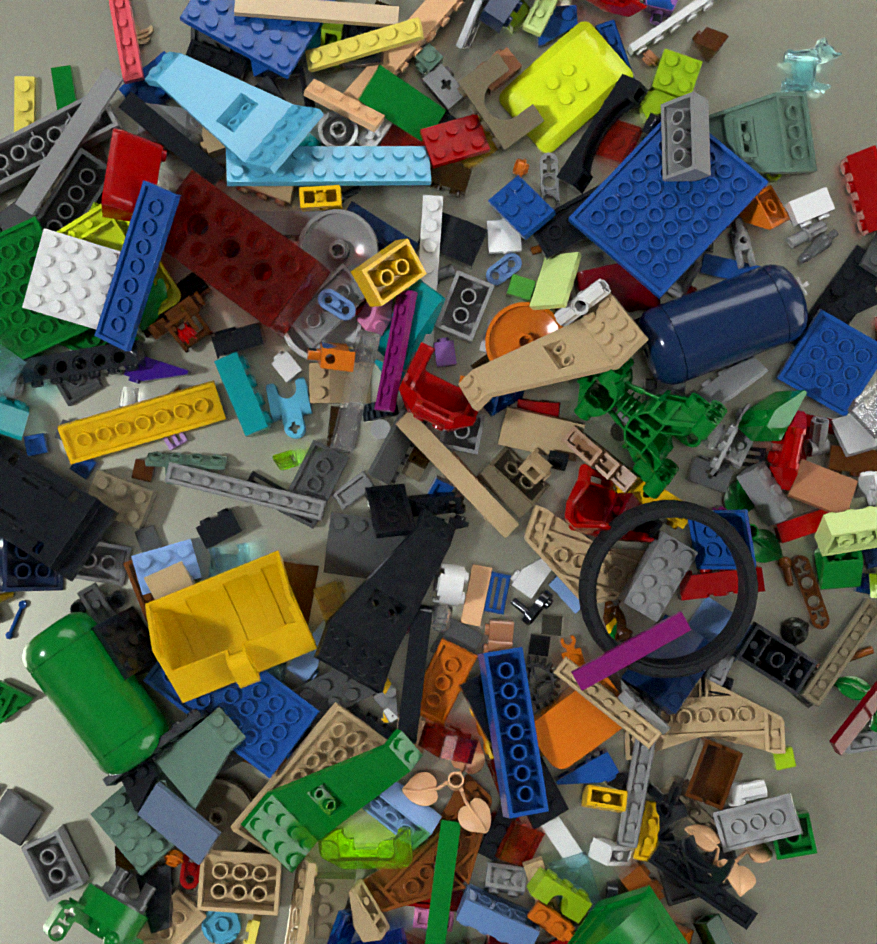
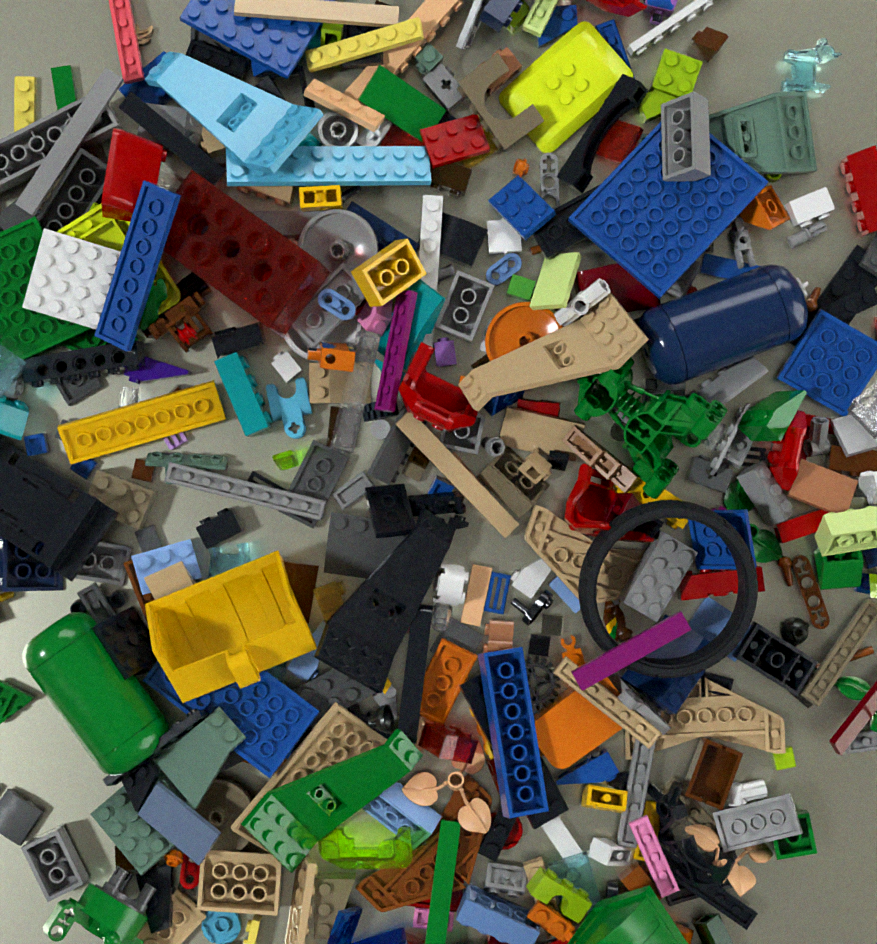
blue hinge [5,600,27,639] -> none
tan slope [349,878,390,942] -> none
clear red plate [495,820,545,867] -> none
nougat plate [642,49,660,67] -> none
black tile [642,113,661,134] -> none
light grey plate [703,648,736,686] -> none
dark grey piece [798,229,839,263] -> none
none -> pearl dark grey piece [368,704,395,734]
none -> light grey cone [481,437,505,457]
none -> bright pink tile [629,815,680,898]
none -> dark orange piece [806,287,821,312]

